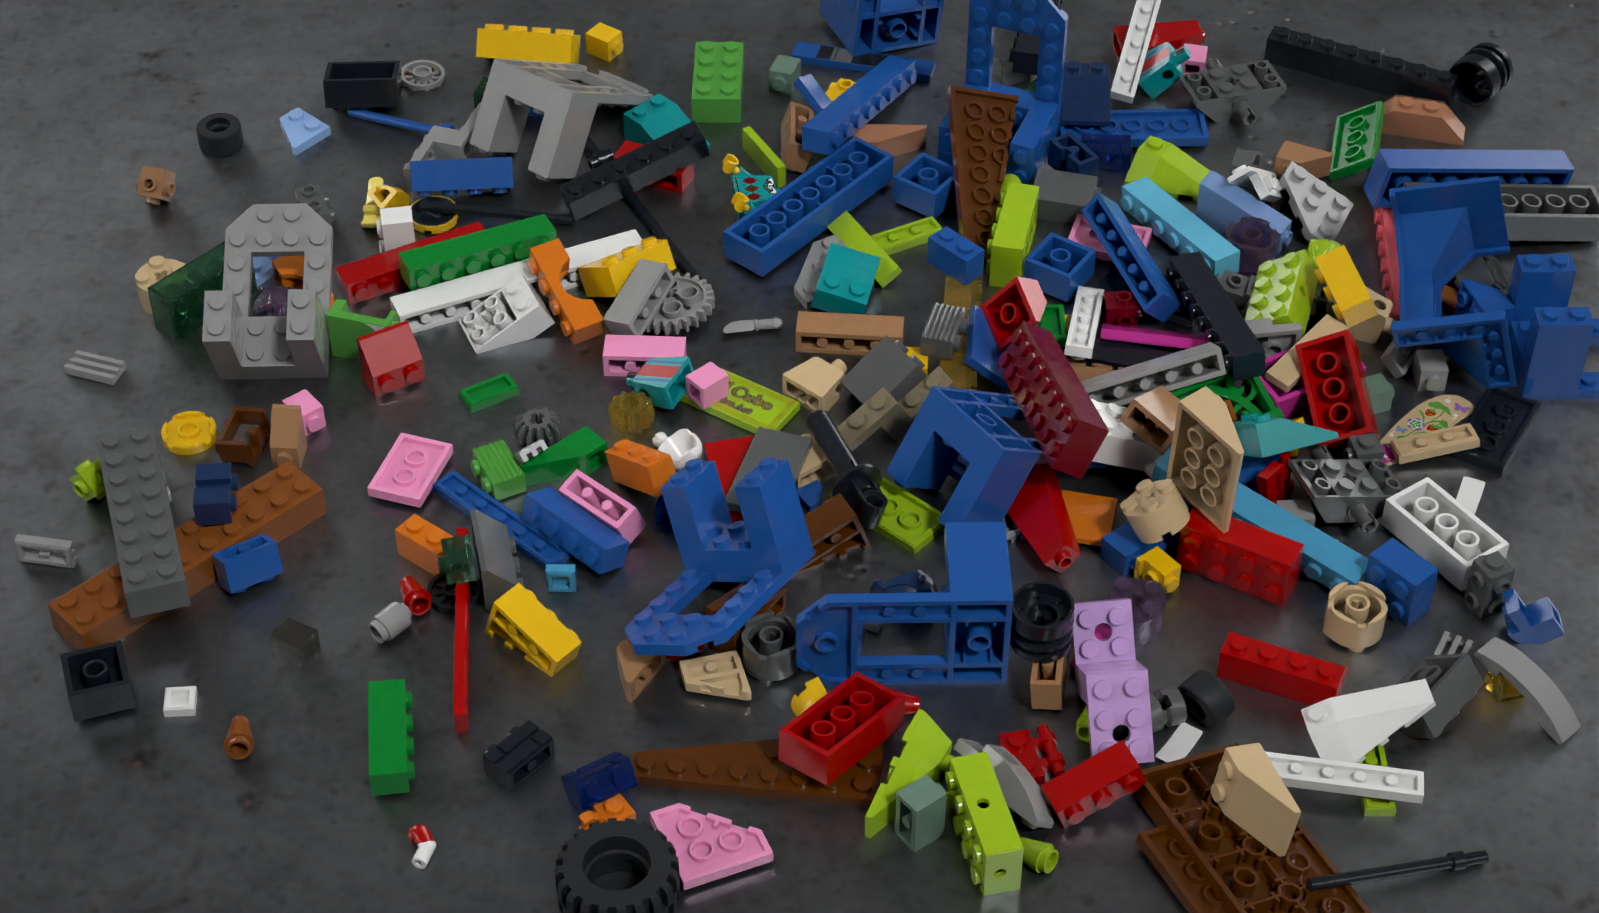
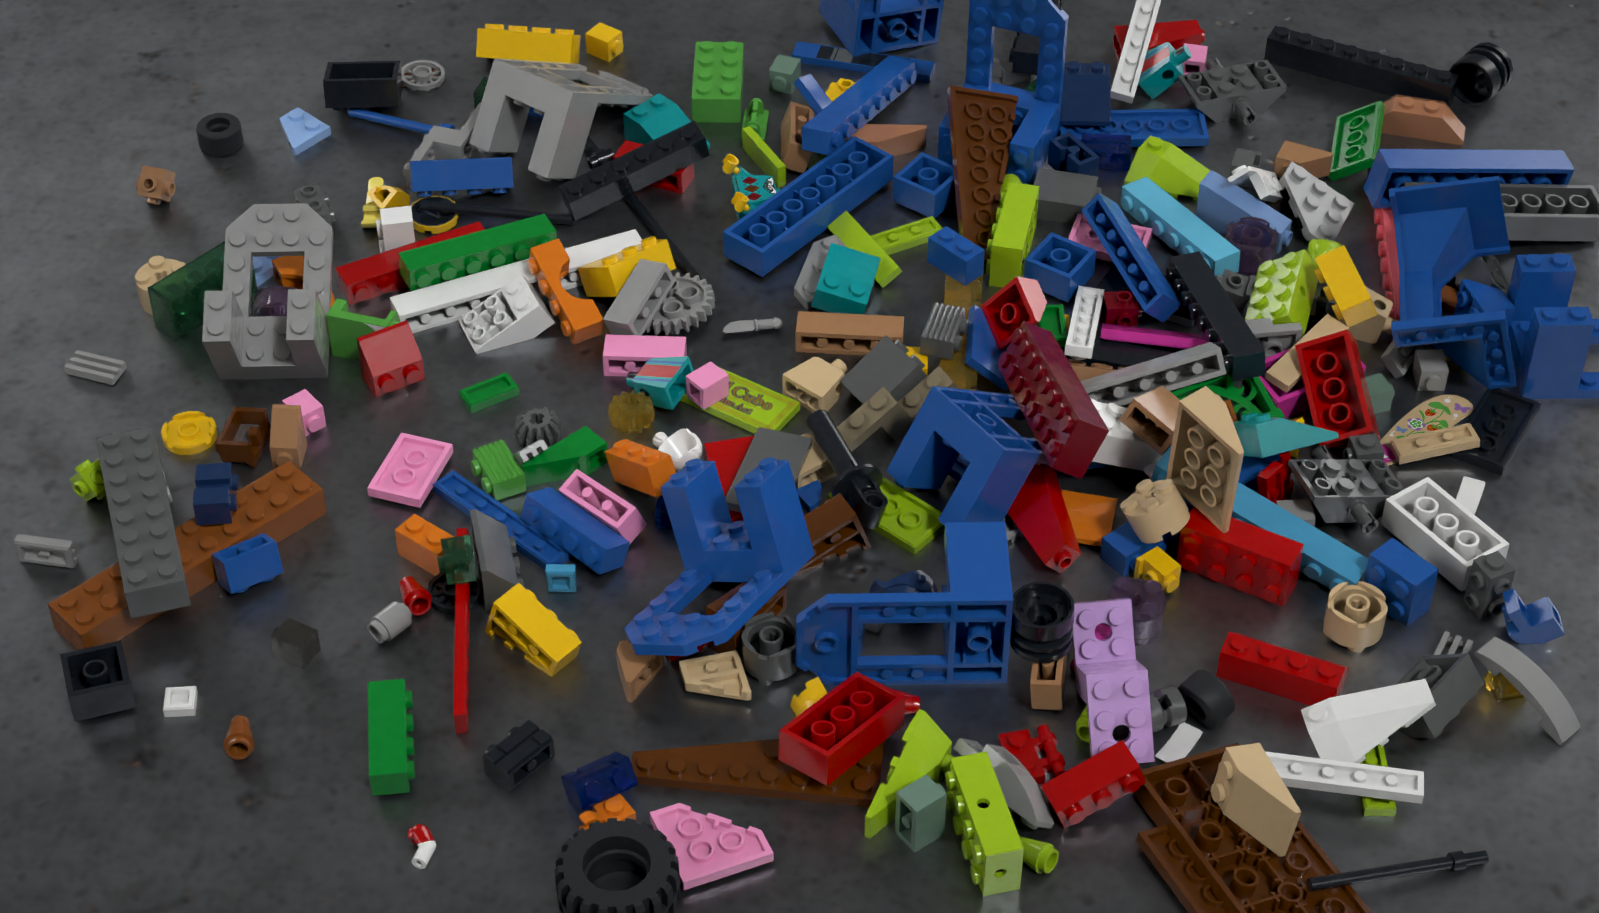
none -> bright green hinge [740,98,769,142]

